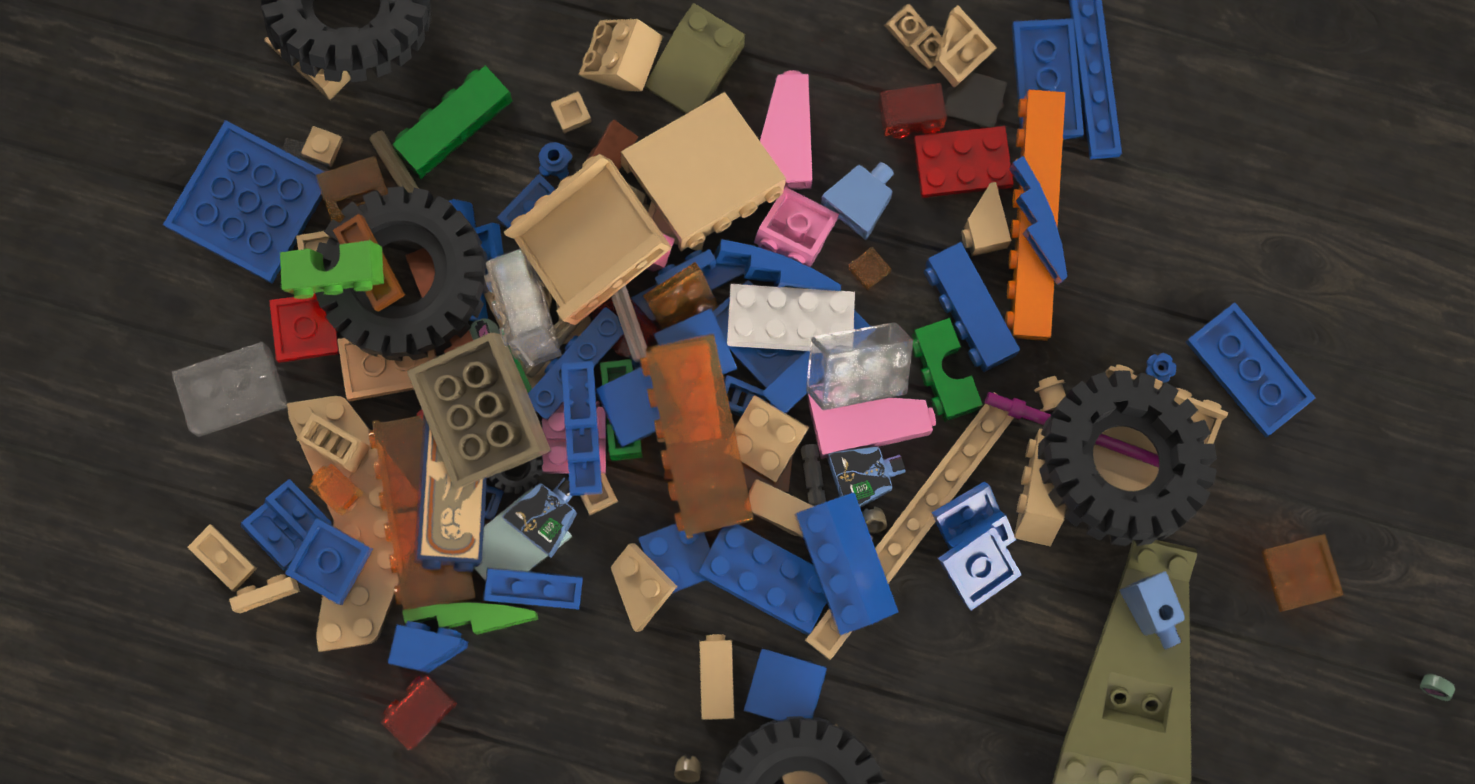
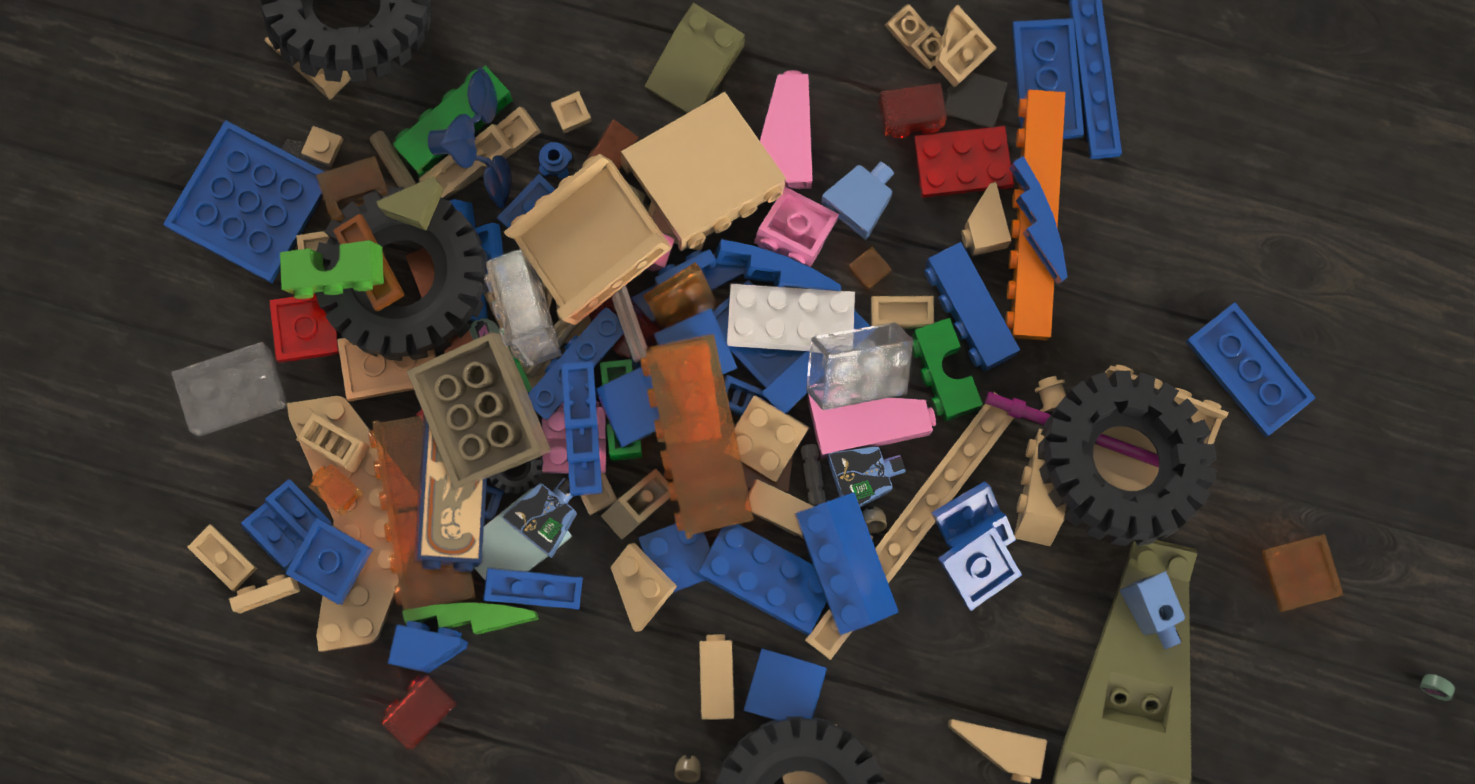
tan slope [579,19,663,91] -> none
blue plate [1146,353,1176,383] -> none
none -> olive slope [376,176,443,231]
none -> tan slope [419,106,541,199]
none -> dark blue plant [428,67,512,209]
none -> dark tan slope [601,469,676,540]
none -> tan tile [871,296,934,329]
none -> tan slope [948,720,1047,784]

